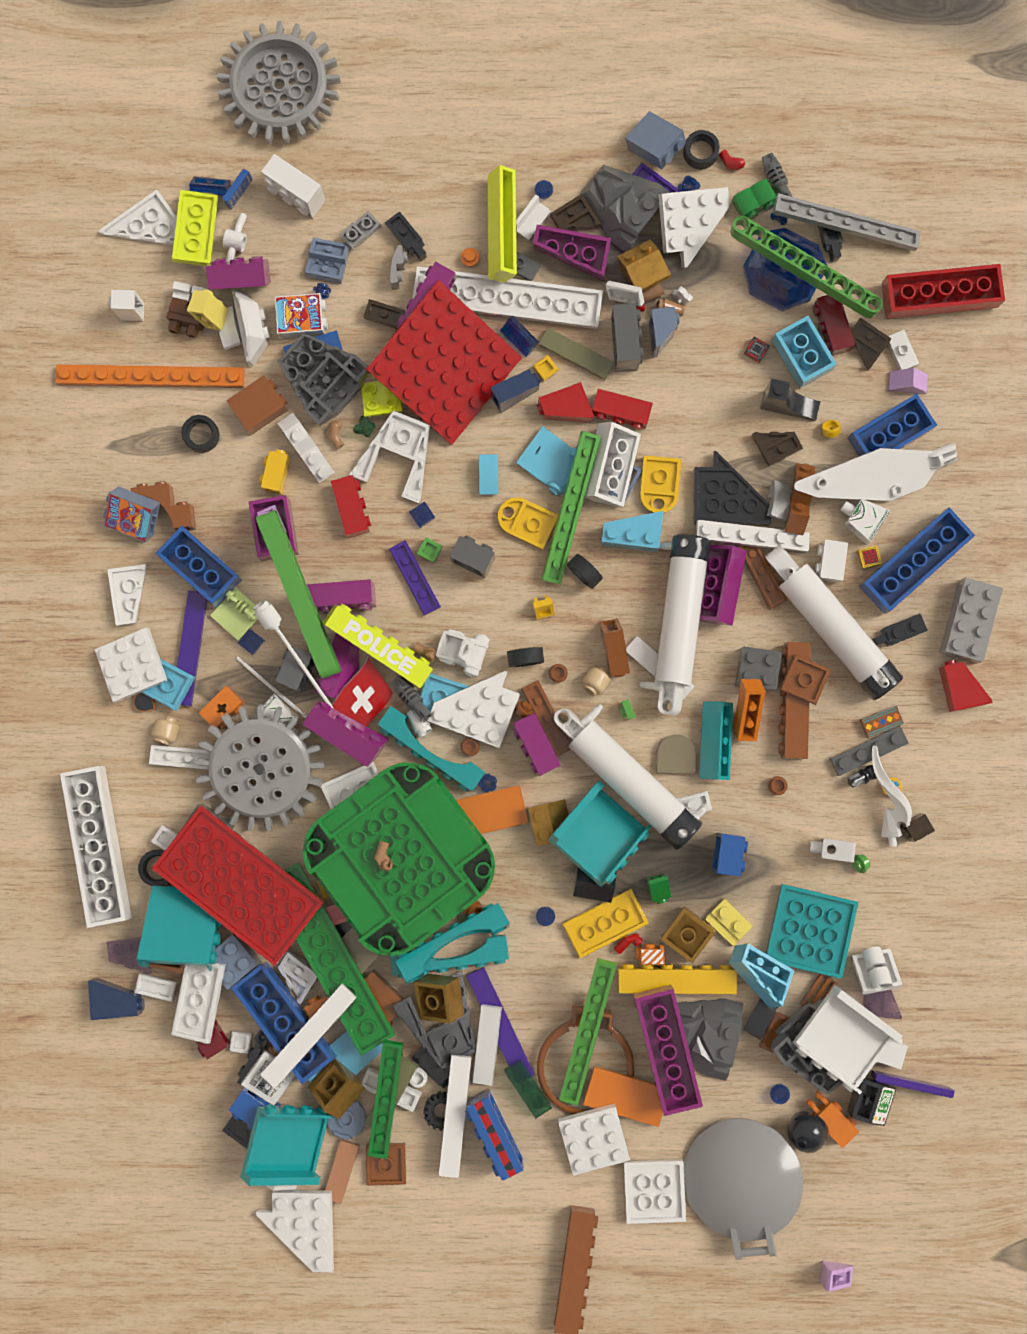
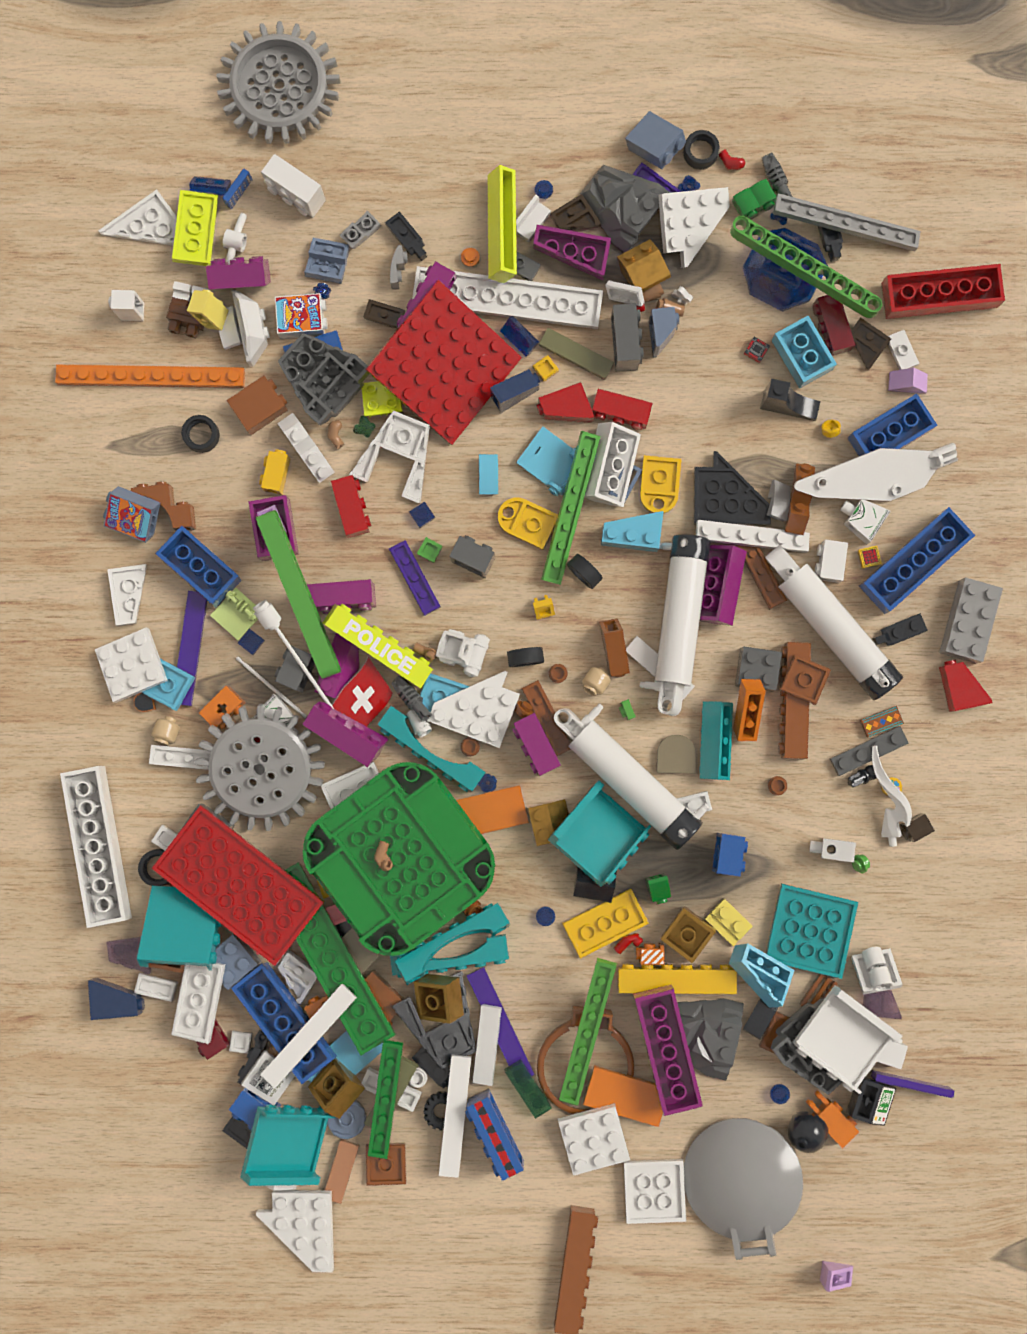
dark brown wing [752,432,803,467] -> none

